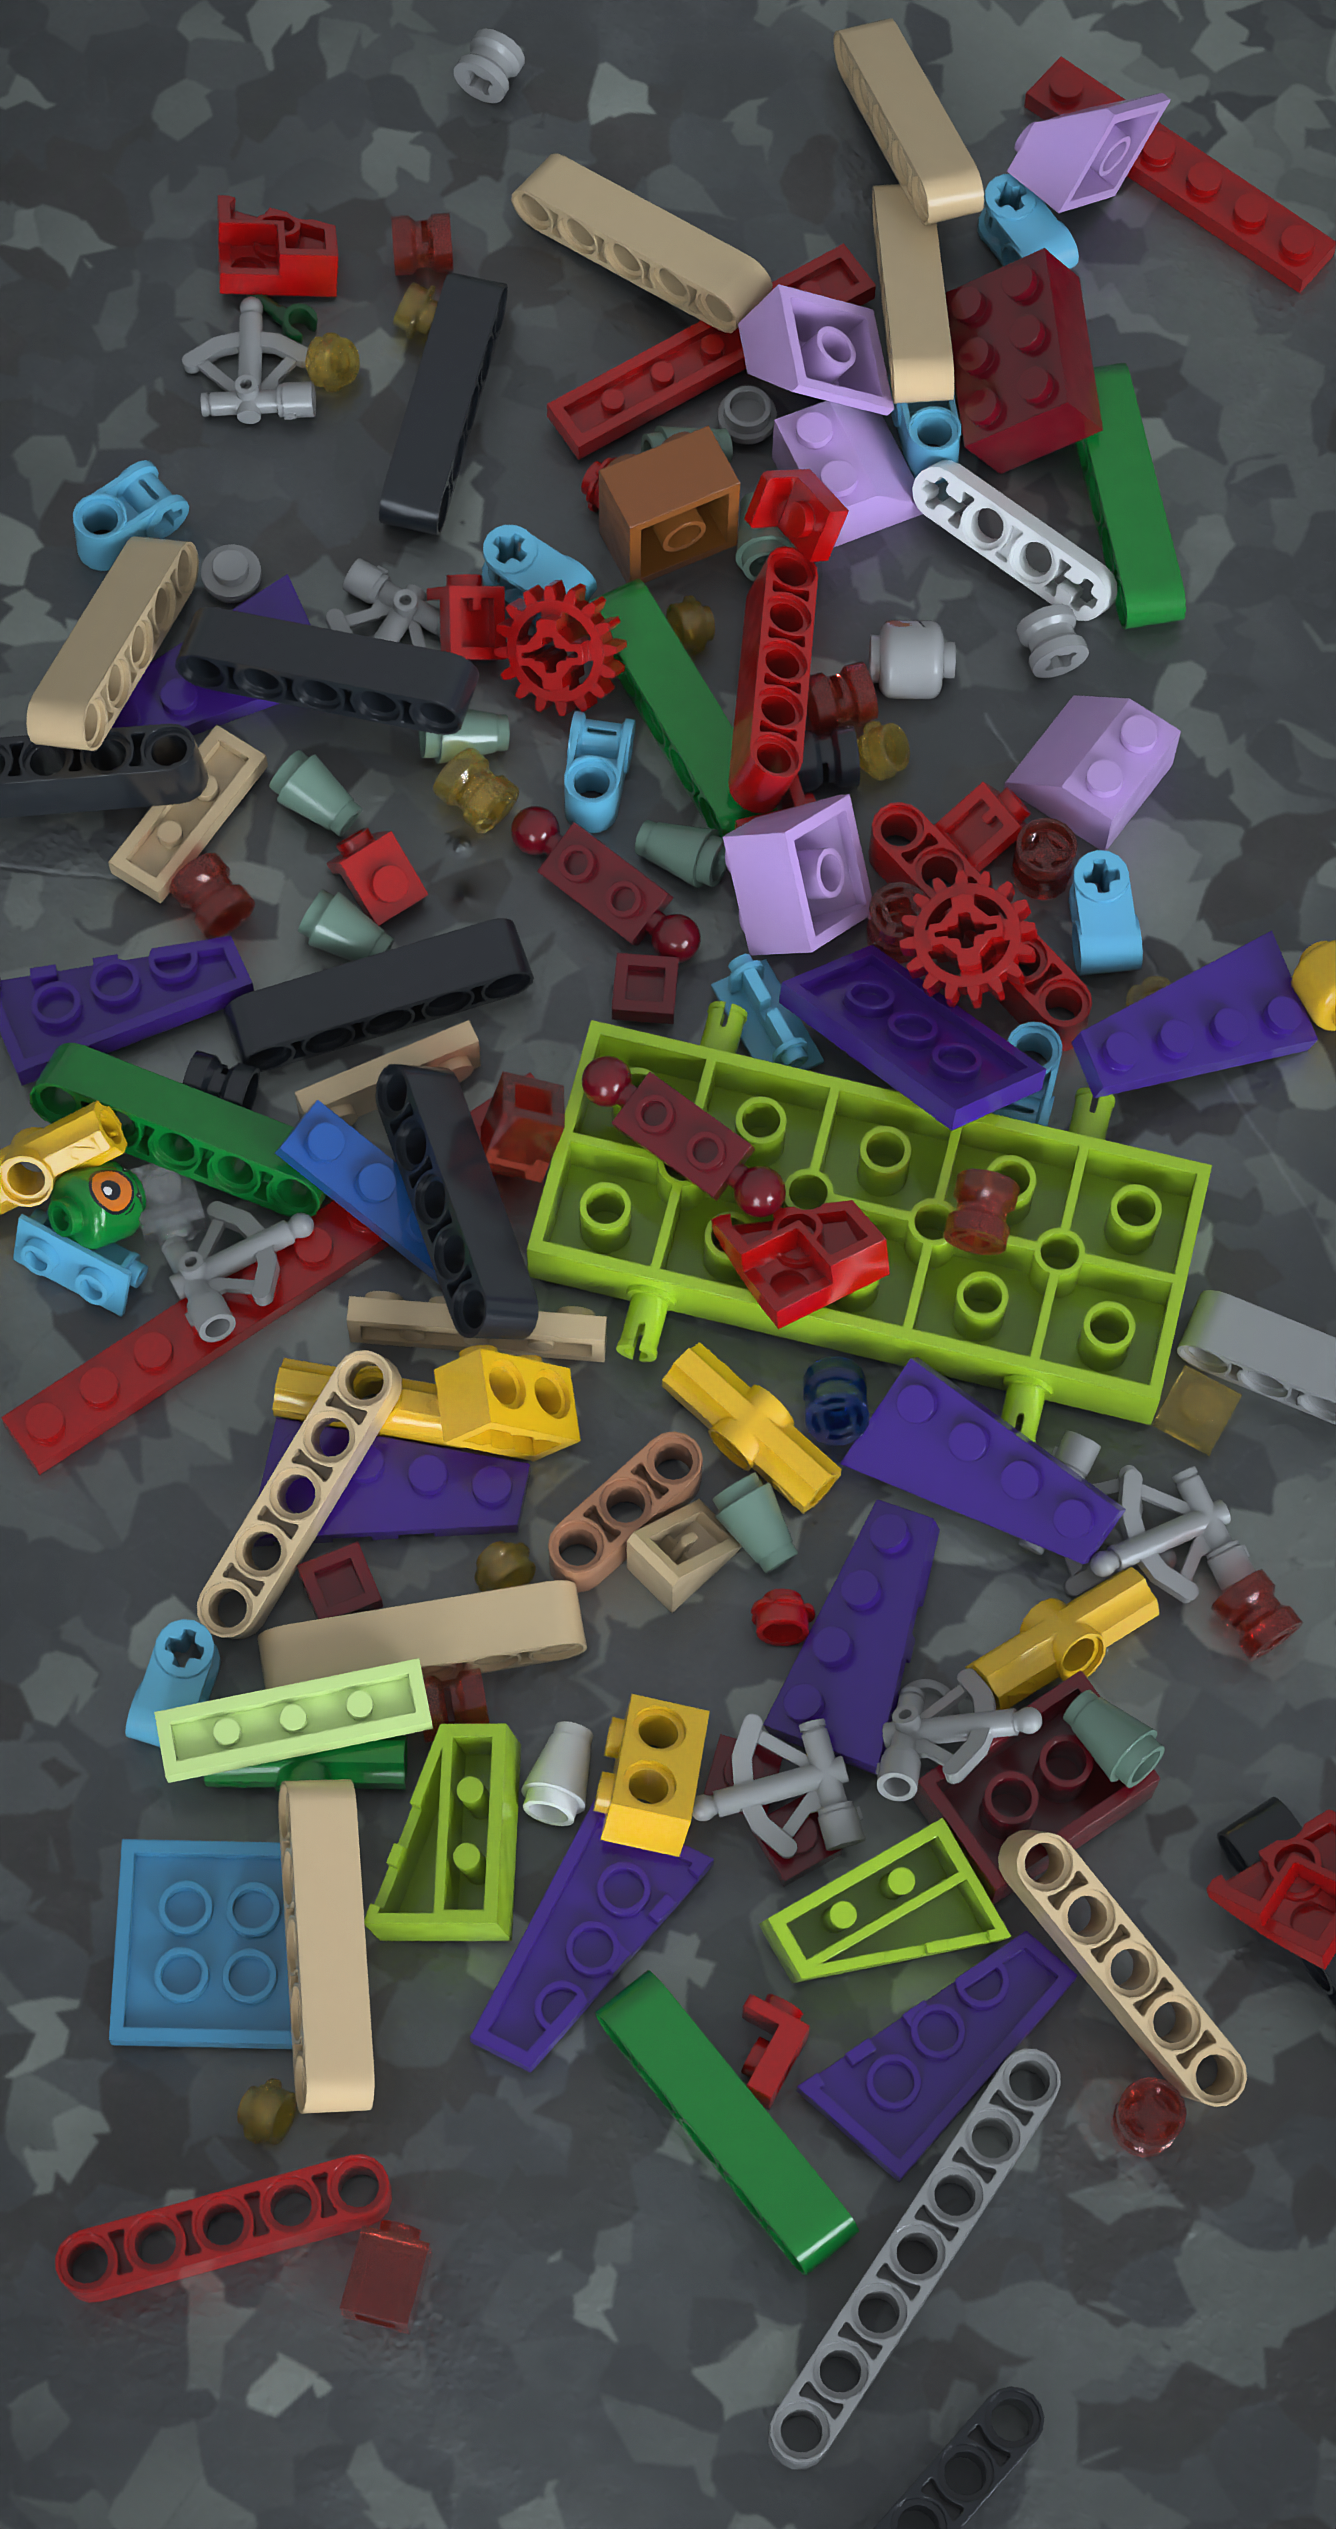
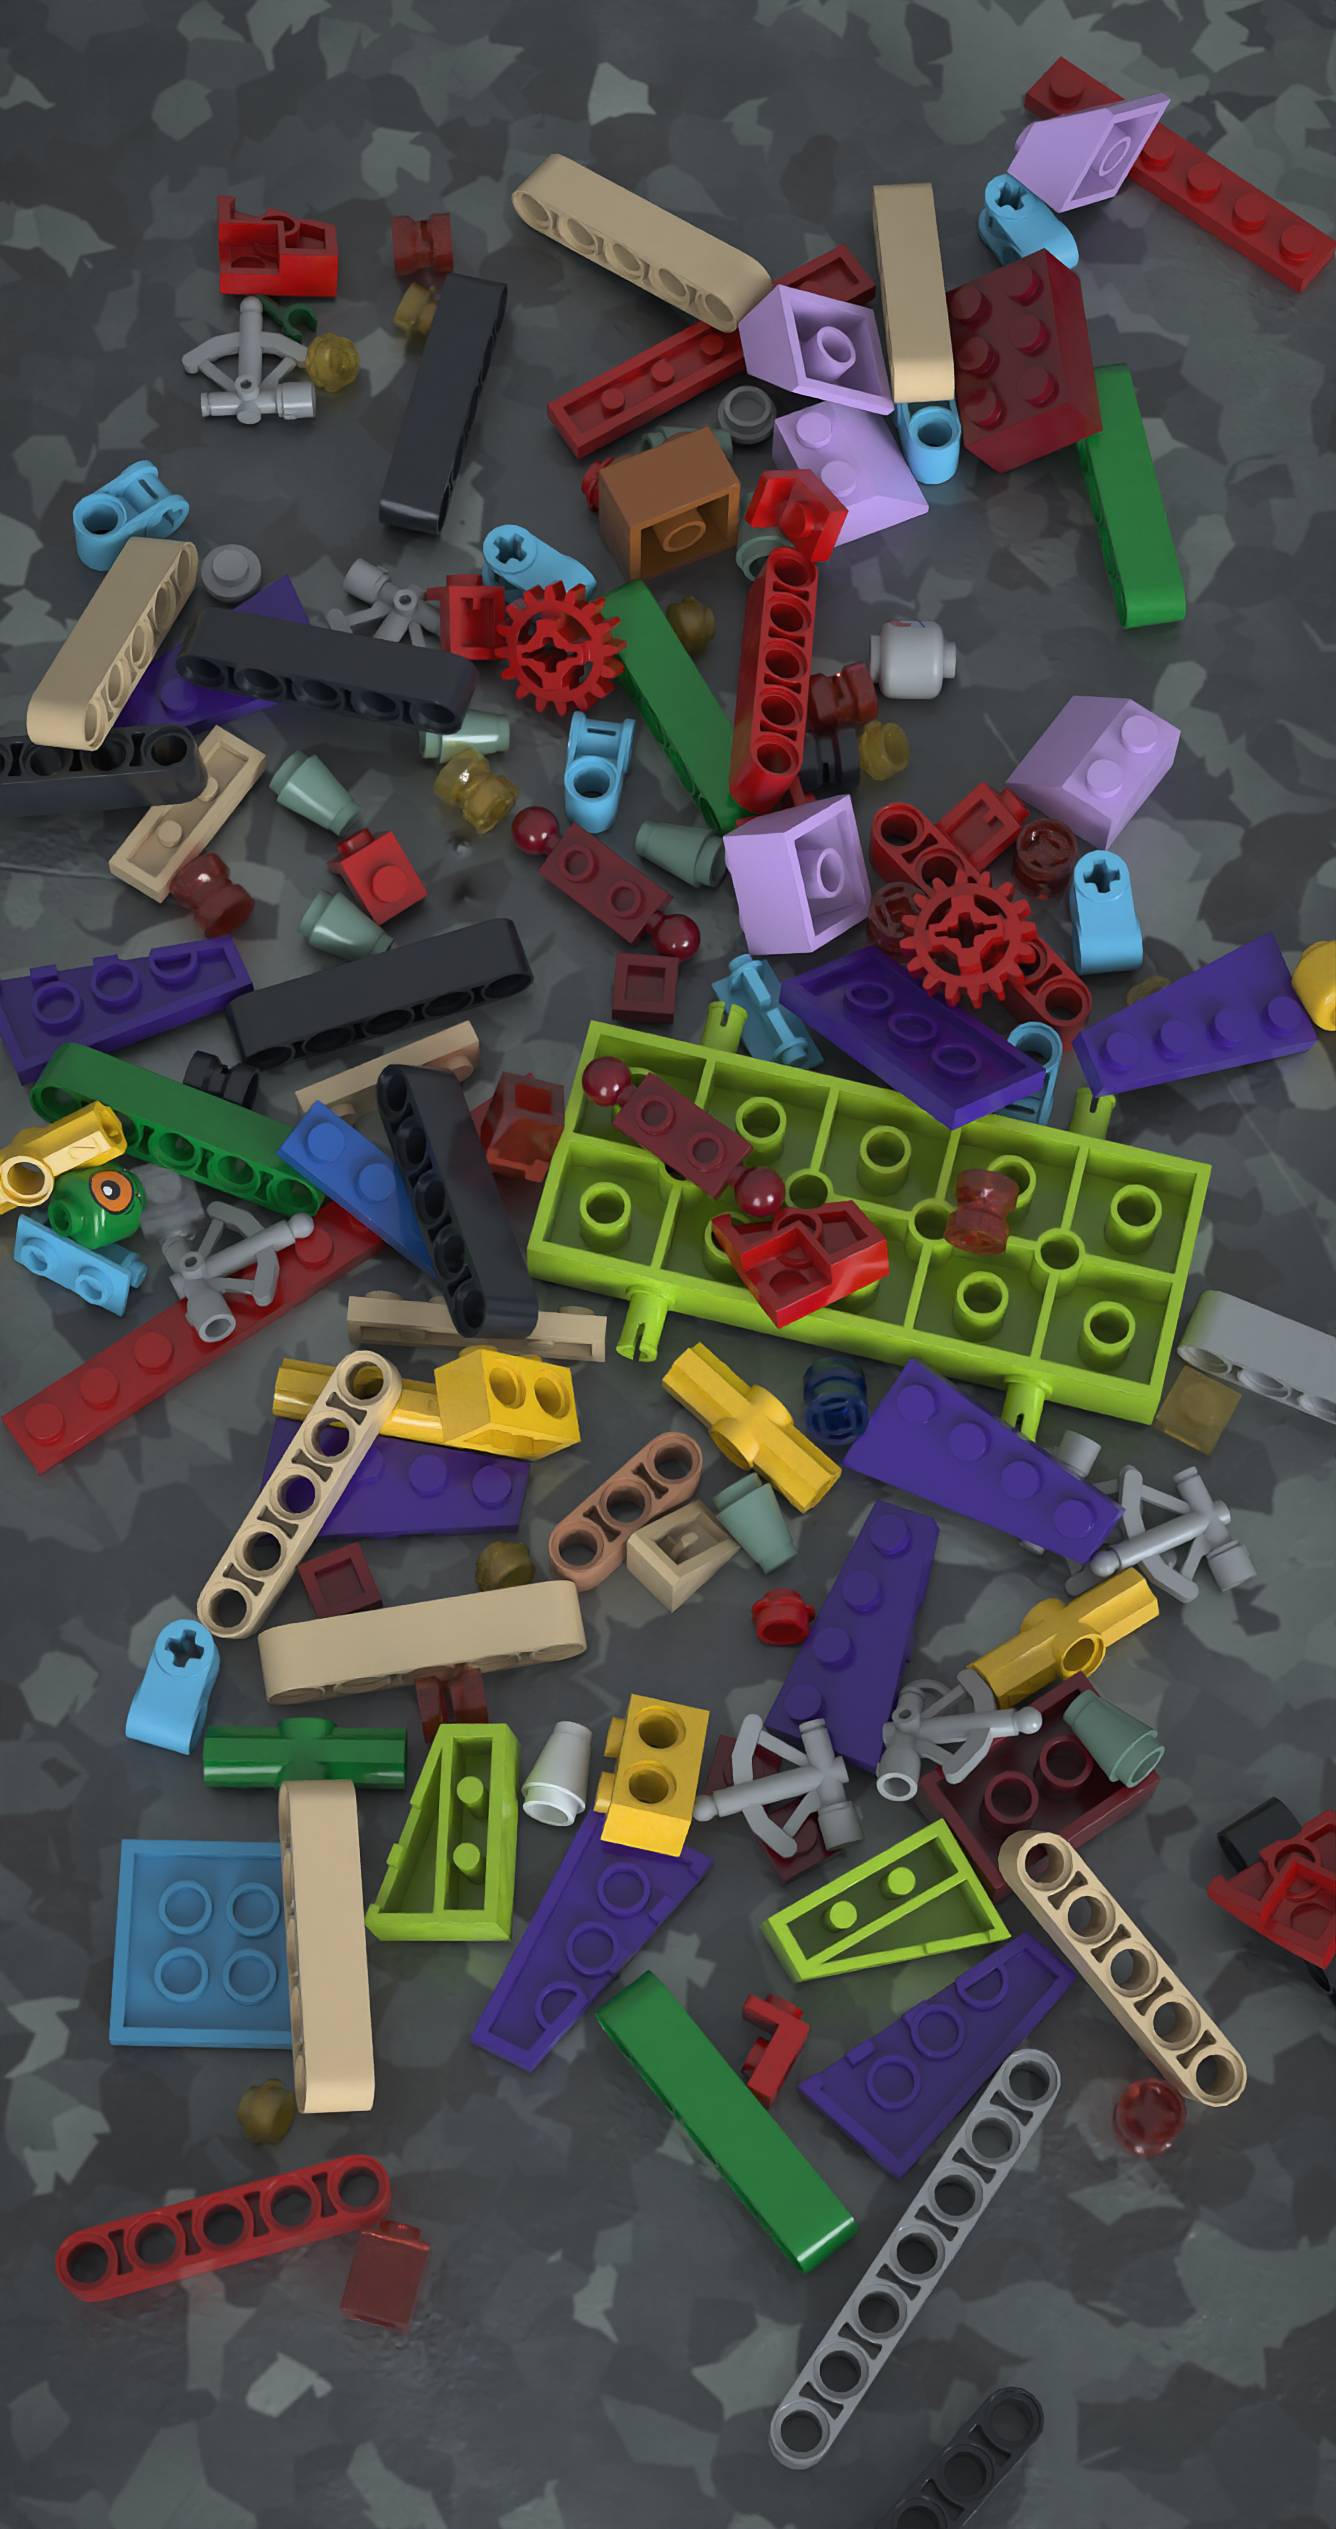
yellowish green plate [154,1658,433,1783] -> none
light grey wheel [454,28,525,104] -> none
tan beam [833,18,984,225] -> none
white beam [912,460,1118,621] -> none
light grey wheel [1016,604,1089,678] -> none
clear red wheel [1211,1569,1303,1661] -> none

